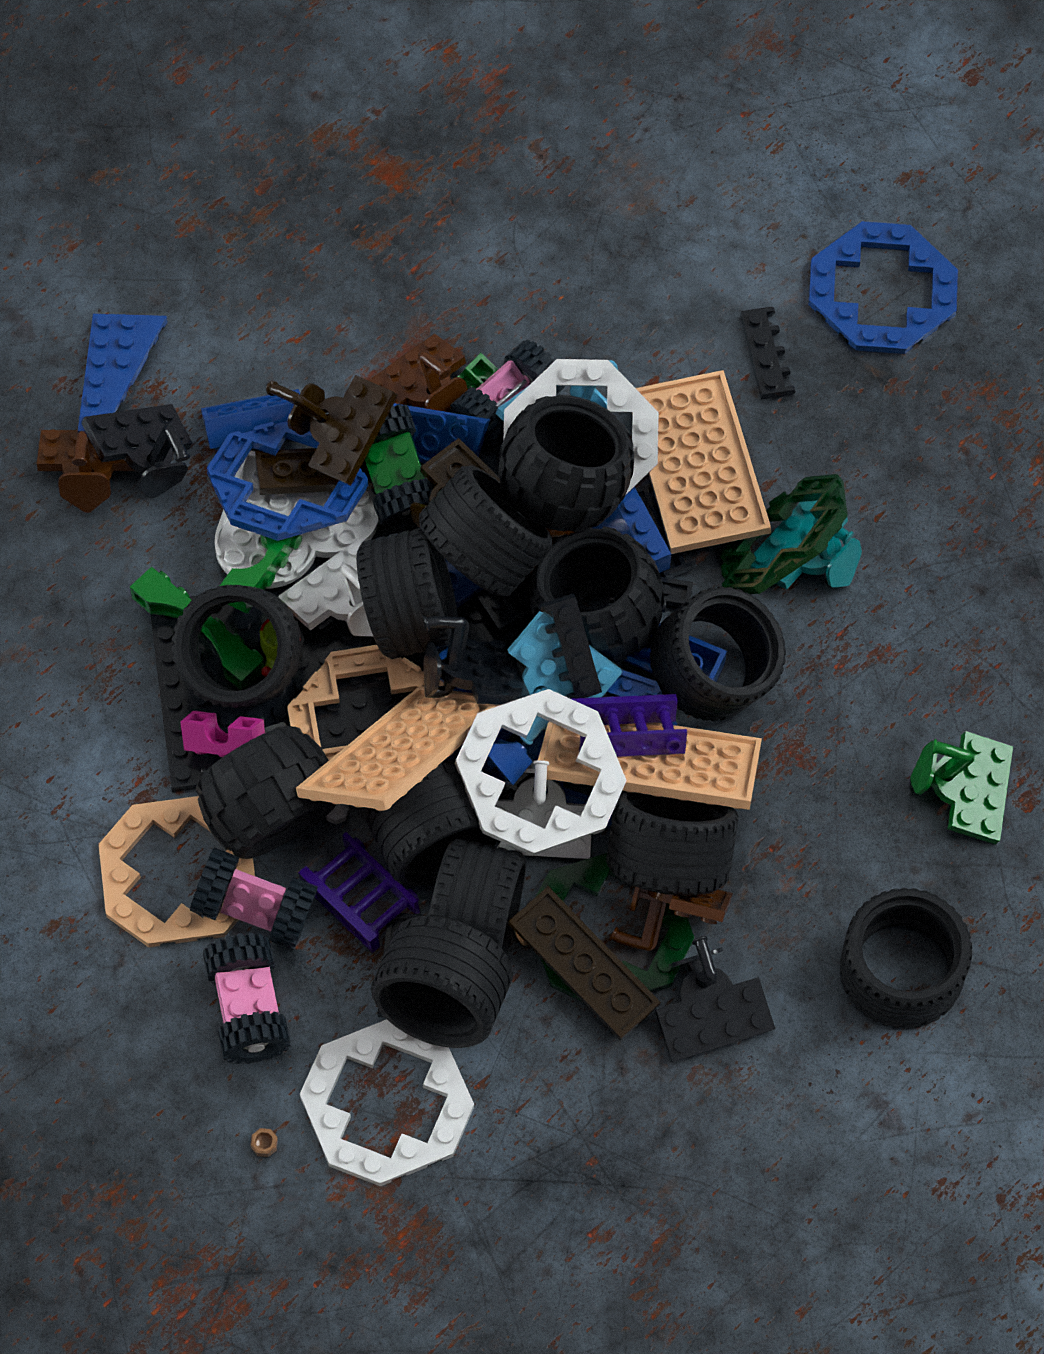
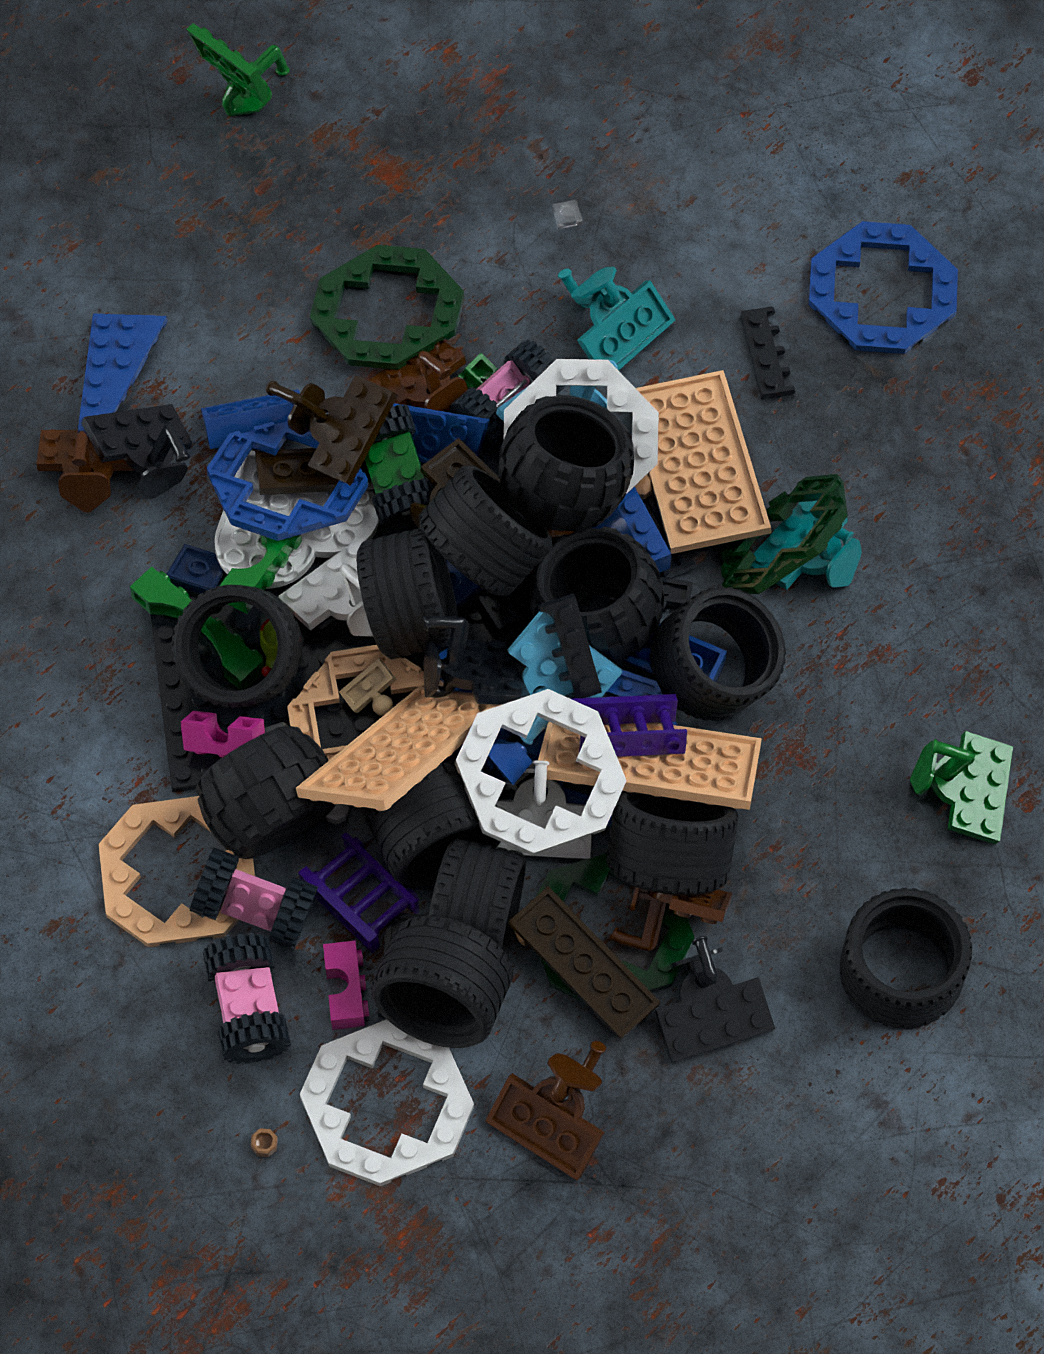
none -> dark blue tile [167,544,227,594]
none -> green plate [186,23,290,116]
none -> dark green plate [310,245,465,370]
none -> dark pink arch [323,941,369,1030]
none -> tan plate [339,658,397,716]
none -> reddish brown plate [485,1041,606,1181]
none -> clear plate [553,200,582,229]
none -> teal plate [558,267,676,371]
none -> medium nougat tile [635,475,653,500]

